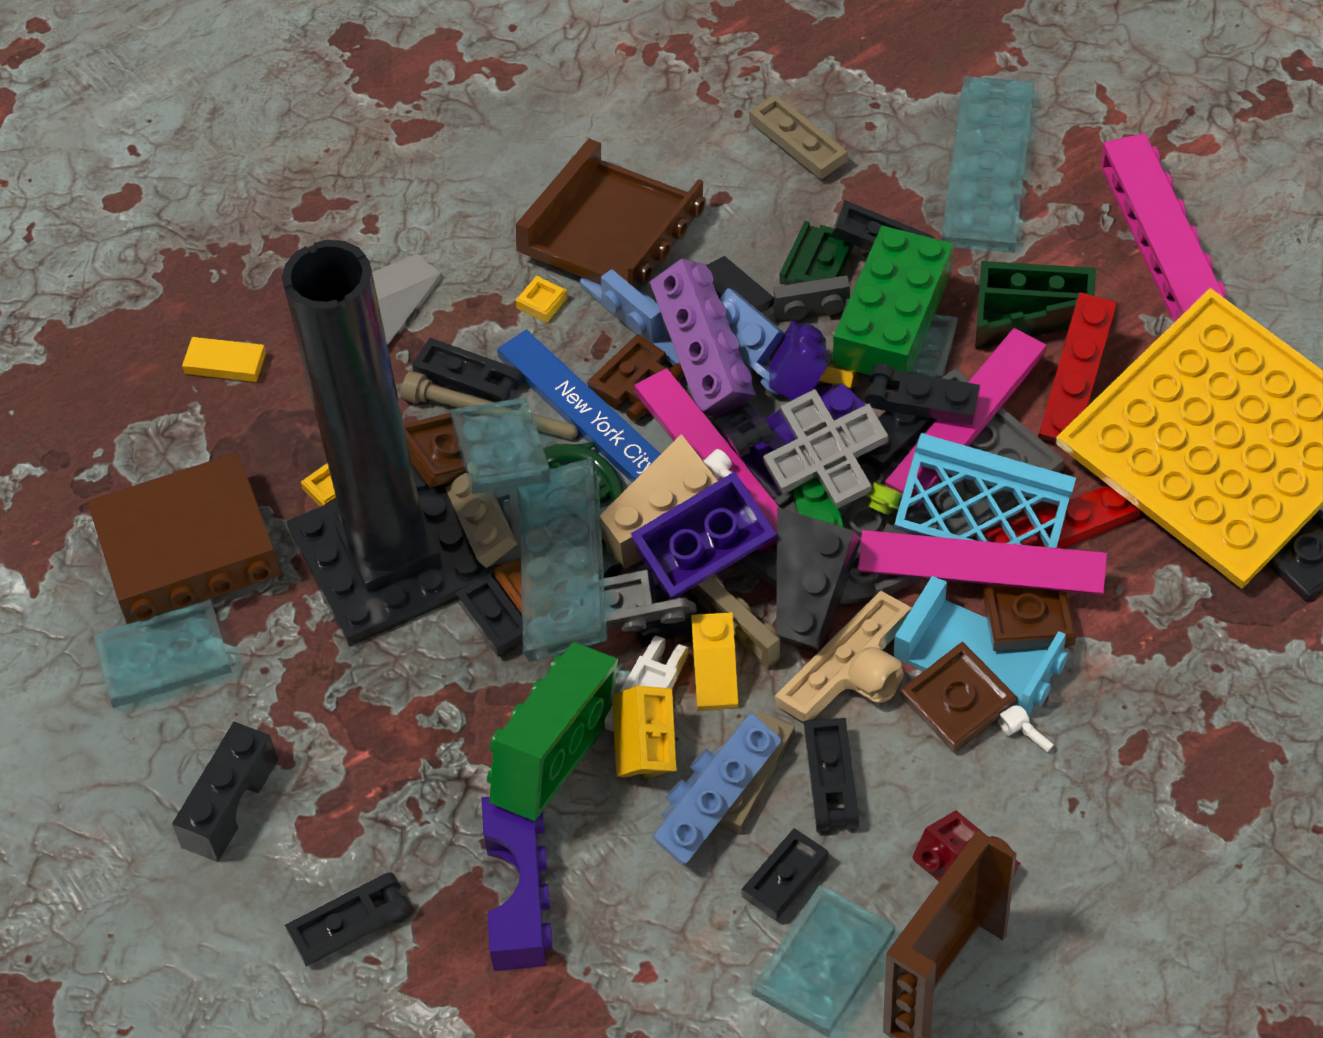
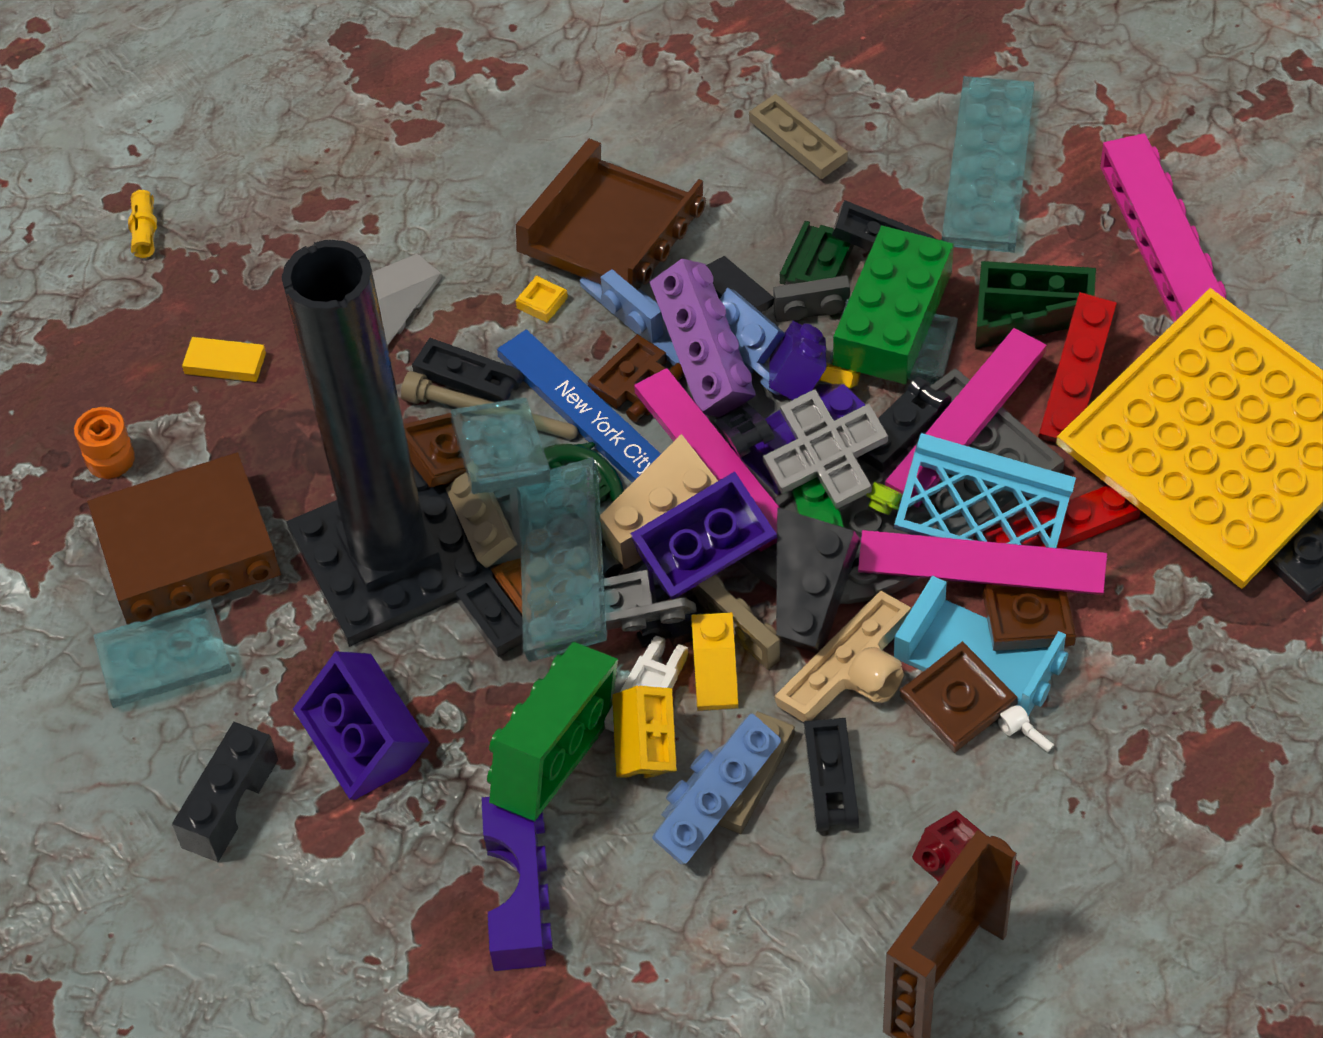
black plate [285,873,414,966] -> none
yellow tile [301,463,337,507] -> none
white hand [703,449,732,480] -> none
black plate [741,828,828,920] -> none
clear light blue plate [752,885,895,1037] -> none
black plate [864,364,980,425] -> none
none -> orange wheel [74,407,135,479]
none -> yellow pin [128,190,157,258]
none -> dark purple slope [293,651,430,800]

